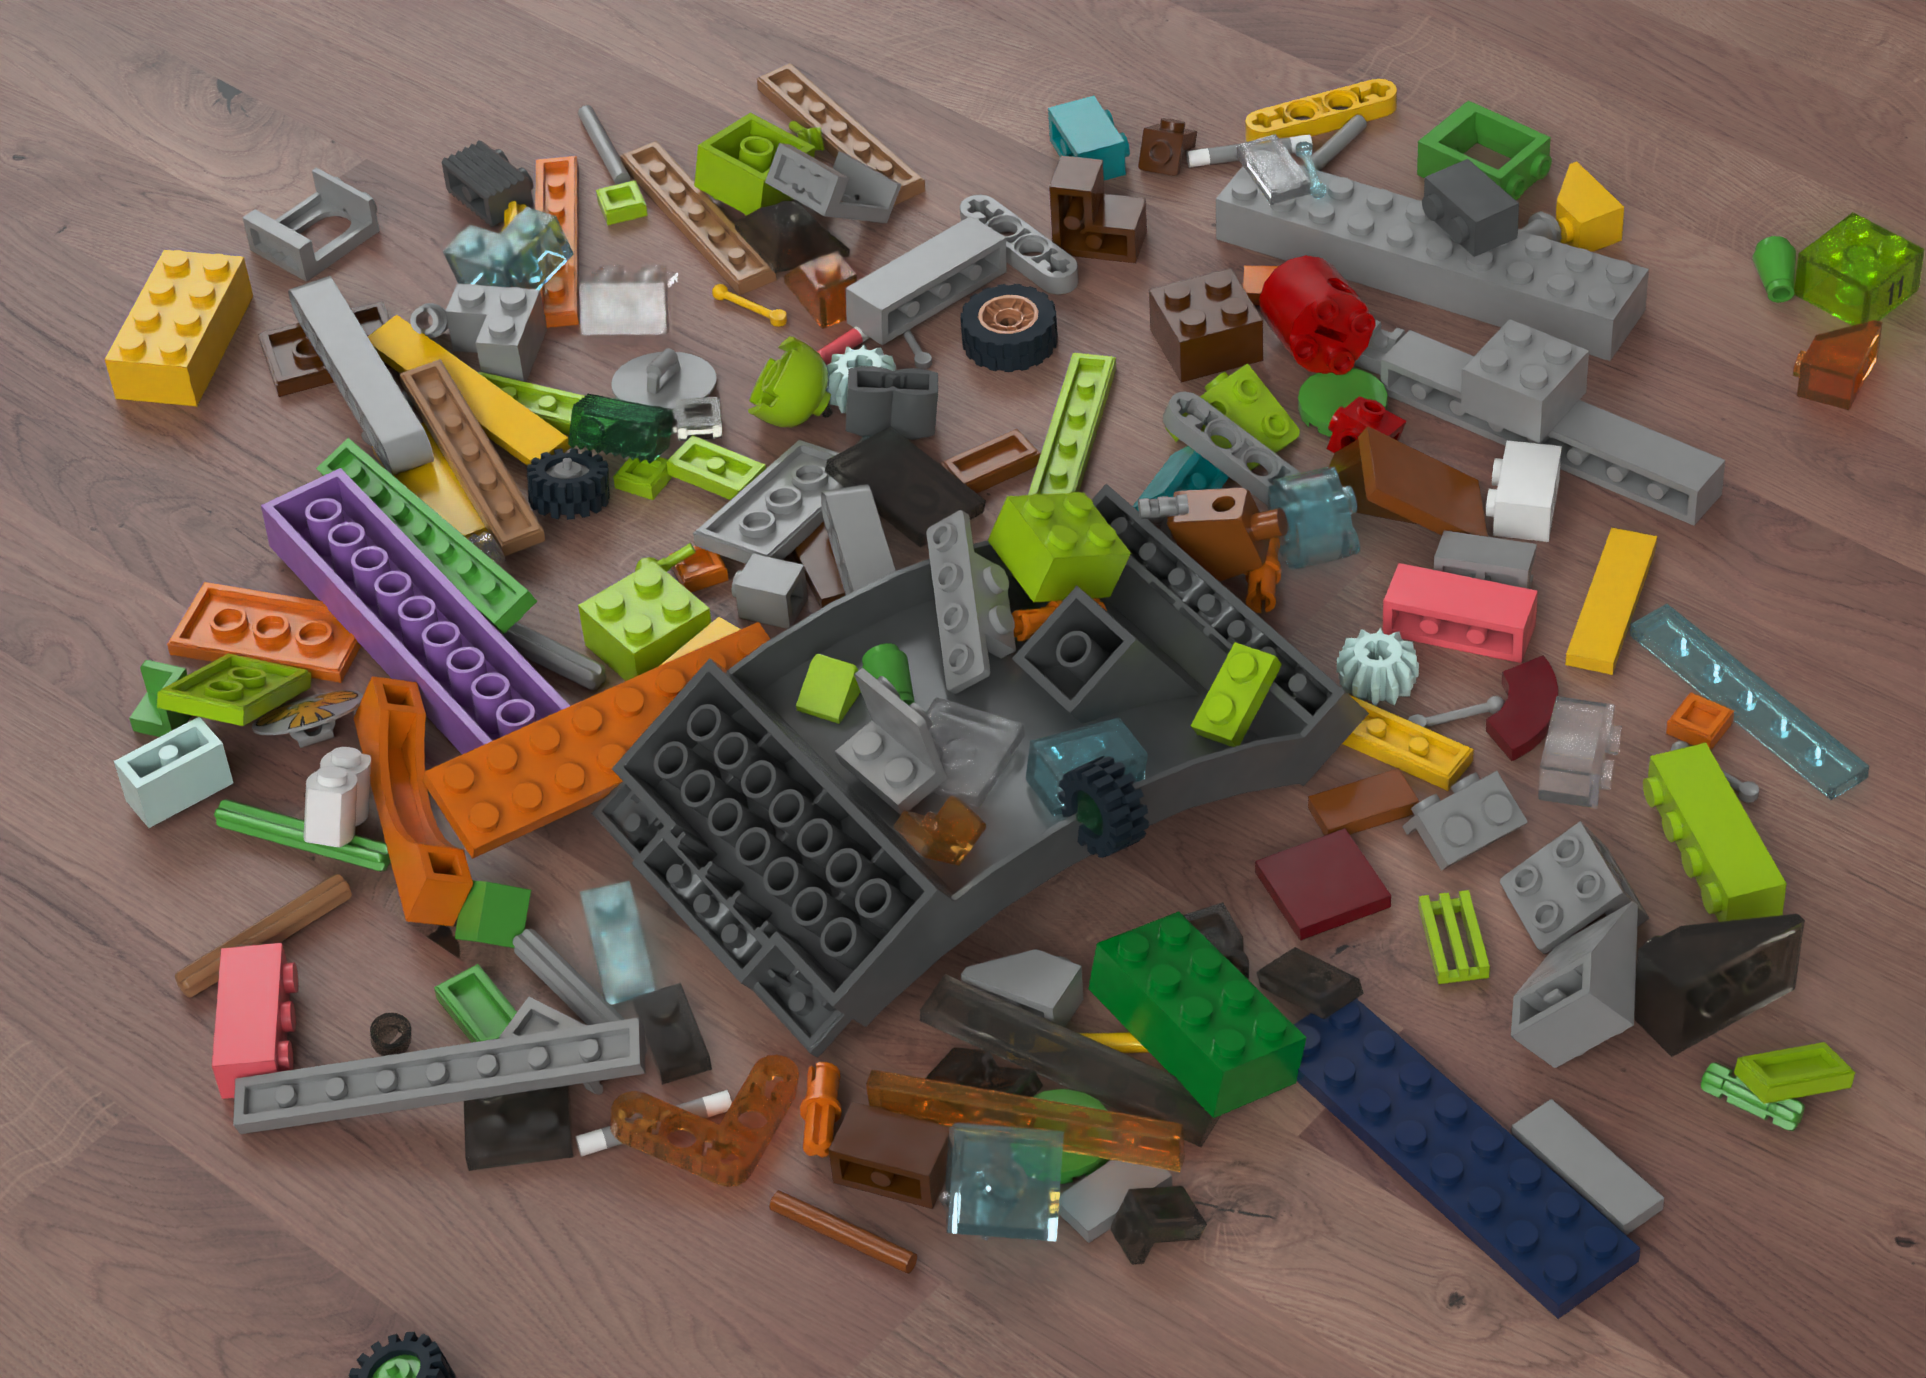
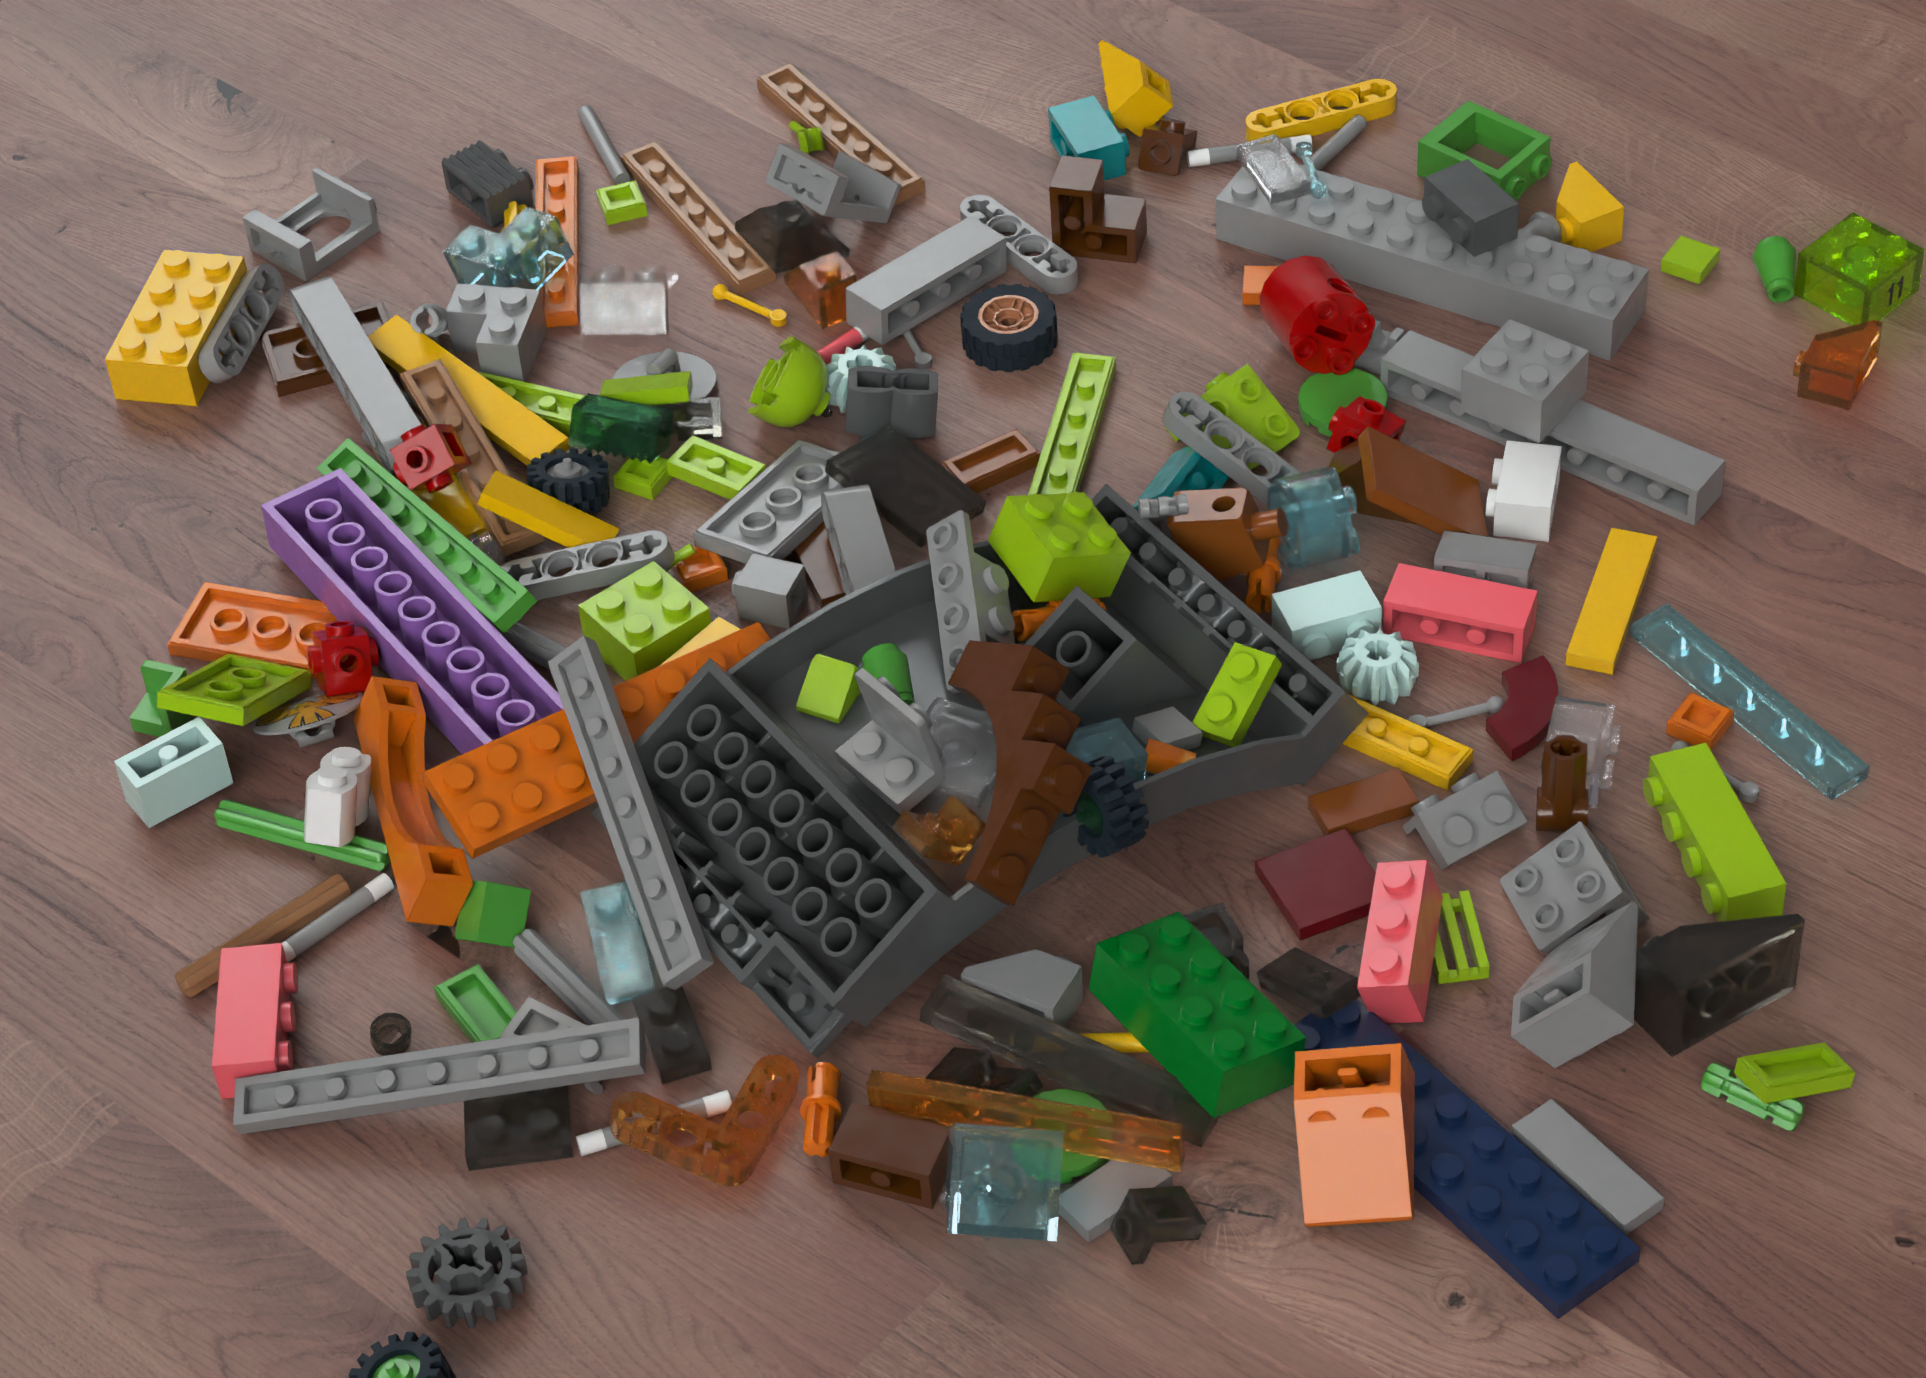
lime brick [694,112,815,222] -> none
dark orange bar [769,1190,917,1274] -> none
reddish brown brick [1149,268,1263,383] -> none
none -> light grey beam [198,263,285,384]
none -> light grey bar [282,873,394,963]
none -> red brick [307,621,379,697]
none -> red brick [390,424,472,494]
none -> dark grey gear [406,1218,528,1329]
none -> yellow tile [477,470,620,563]
none -> light grey beam [501,530,675,601]
none -> light grey plate [548,636,714,990]
none -> lime tile [599,371,693,411]
none -> reddish brown arch [948,640,1093,906]
none -> yellow slope [1098,40,1174,137]
none -> light grey tile [1132,706,1203,750]
none -> orange tile [1140,738,1197,774]
none -> light aqua brick [1272,570,1382,660]
none -> orange slope [1294,1043,1415,1227]
none -> coral brick [1357,860,1443,1024]
none -> reddish brown piece [1536,735,1589,832]
none -> lime tile [1660,235,1720,284]

